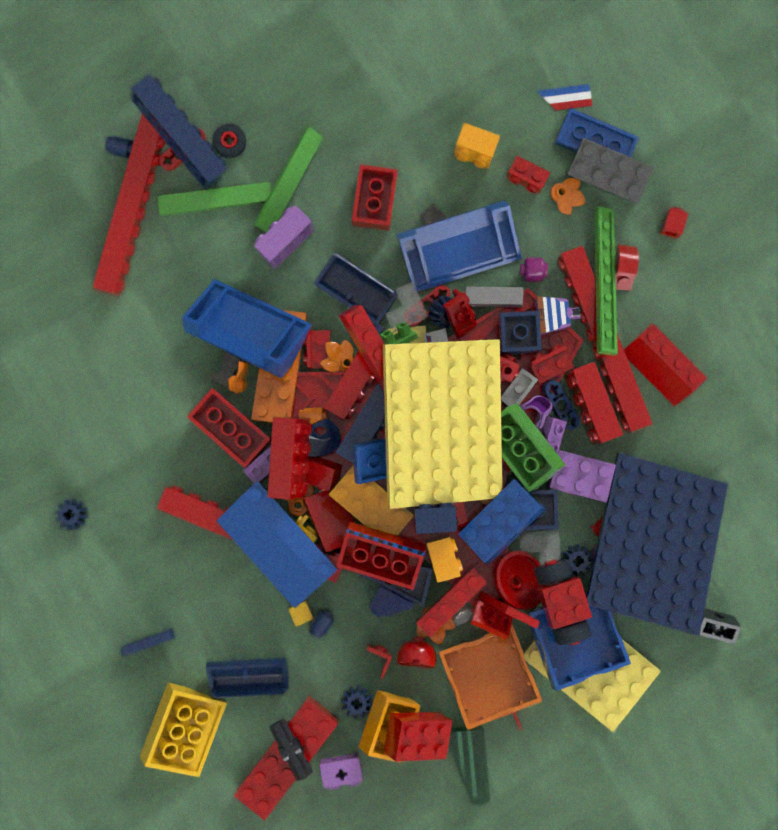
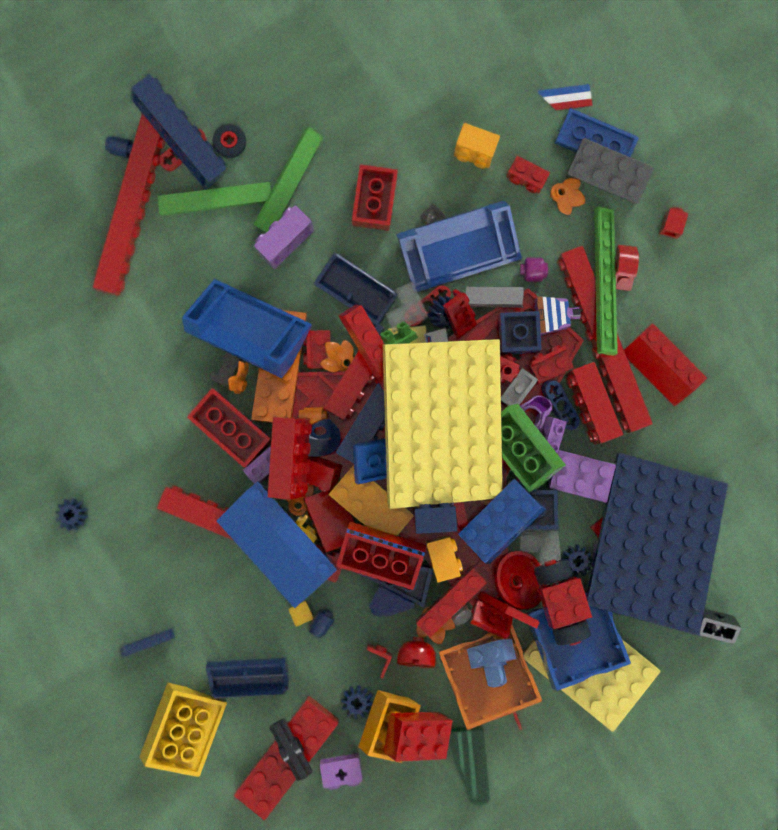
none -> medium blue brick [467,639,516,687]

